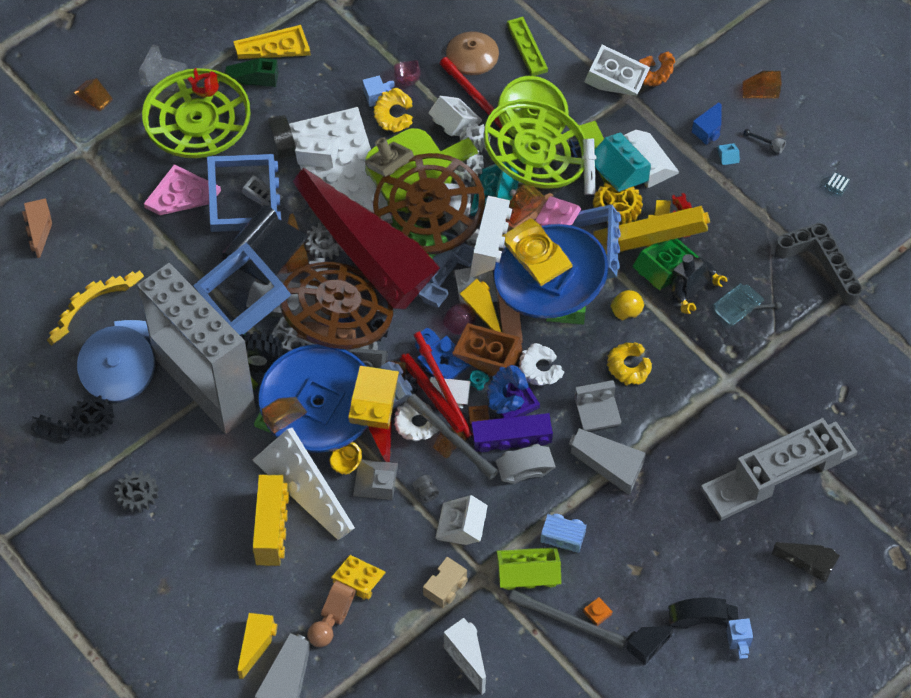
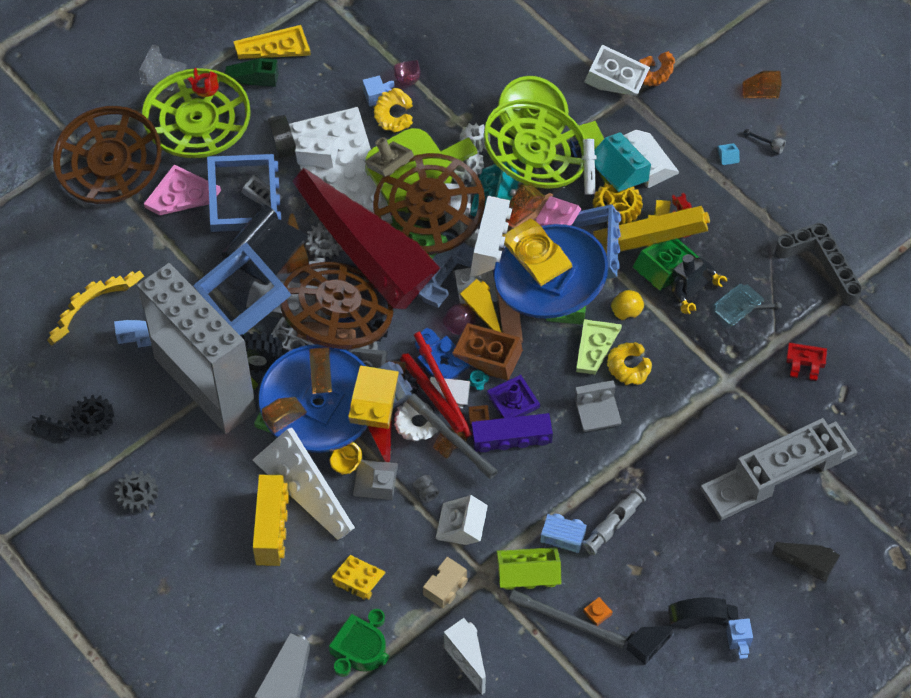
nougat slope [22,198,52,258] -> none
clear orange slope [74,78,113,111] -> none
medium blue dish [77,326,155,403] -> none
yellow slope [237,613,277,679] -> none
nougat beam [307,581,356,648] -> none
white slope [429,96,482,136] -> none
red piece [439,57,508,133] -> none
medium nougat dish [446,32,499,75] -> none
blue piece [487,365,529,414] -> none
light grey brick [496,444,556,484] -> none
lime tile [507,17,548,76] -> none
white piece [519,343,564,386] -> none
light grey slope [569,428,645,494] -> none
blue slope [692,103,722,145] -> none
clear light blue tile [825,172,851,196] -> none
none -> reddish brown dish [53,106,162,204]
none -> clear orange slope [309,347,332,393]
none -> green piece [329,609,389,677]
none -> yellowish green wing [576,319,622,375]
none -> light grey piece [582,488,646,555]
none -> red plate [786,343,827,381]

